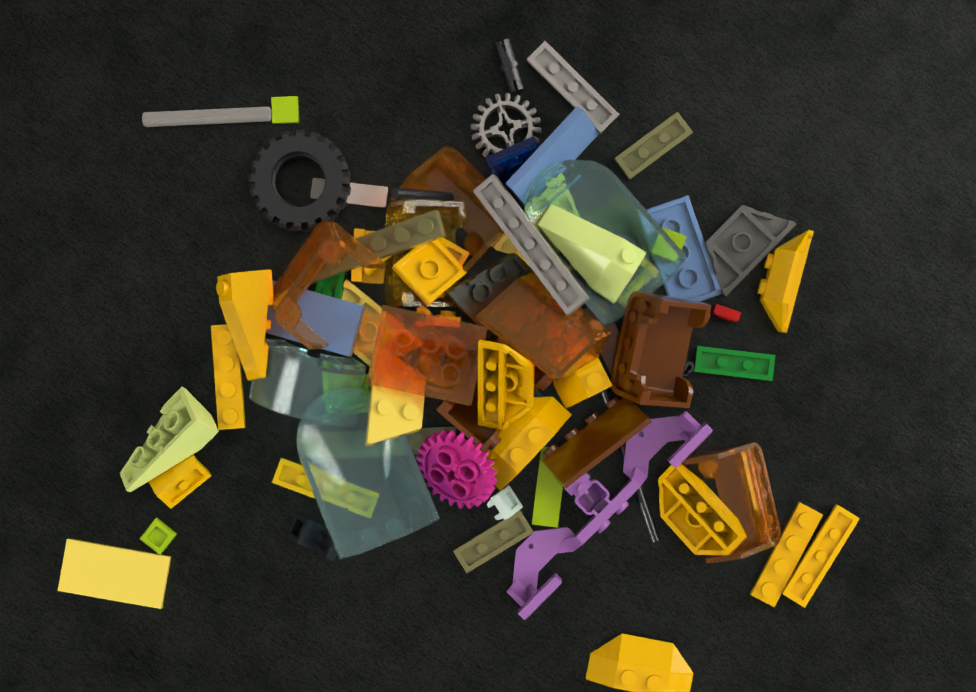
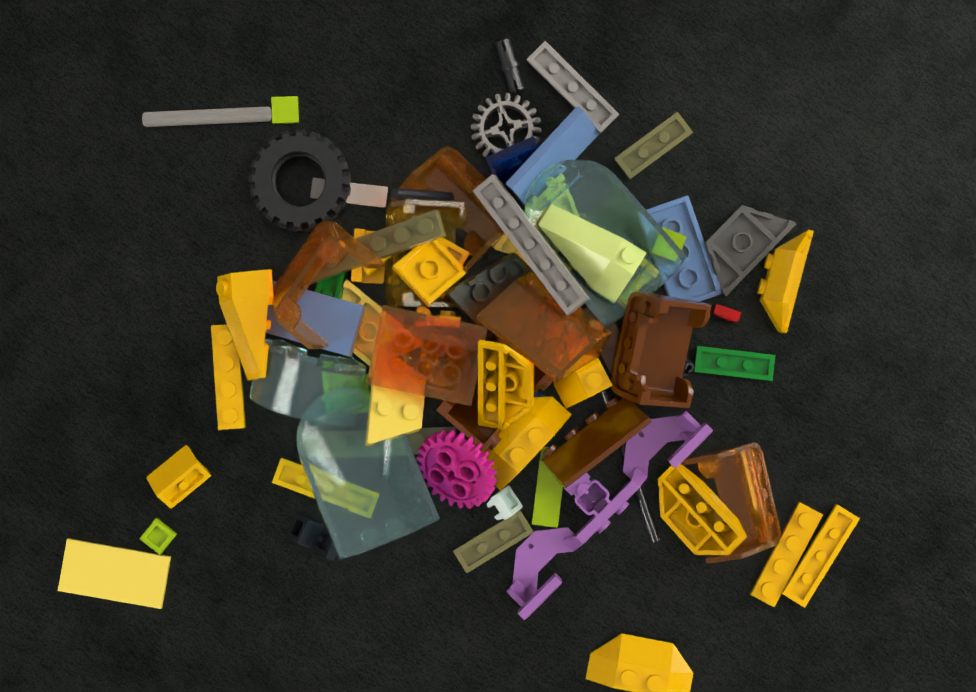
yellowish green wedge [120,387,219,492] -> none

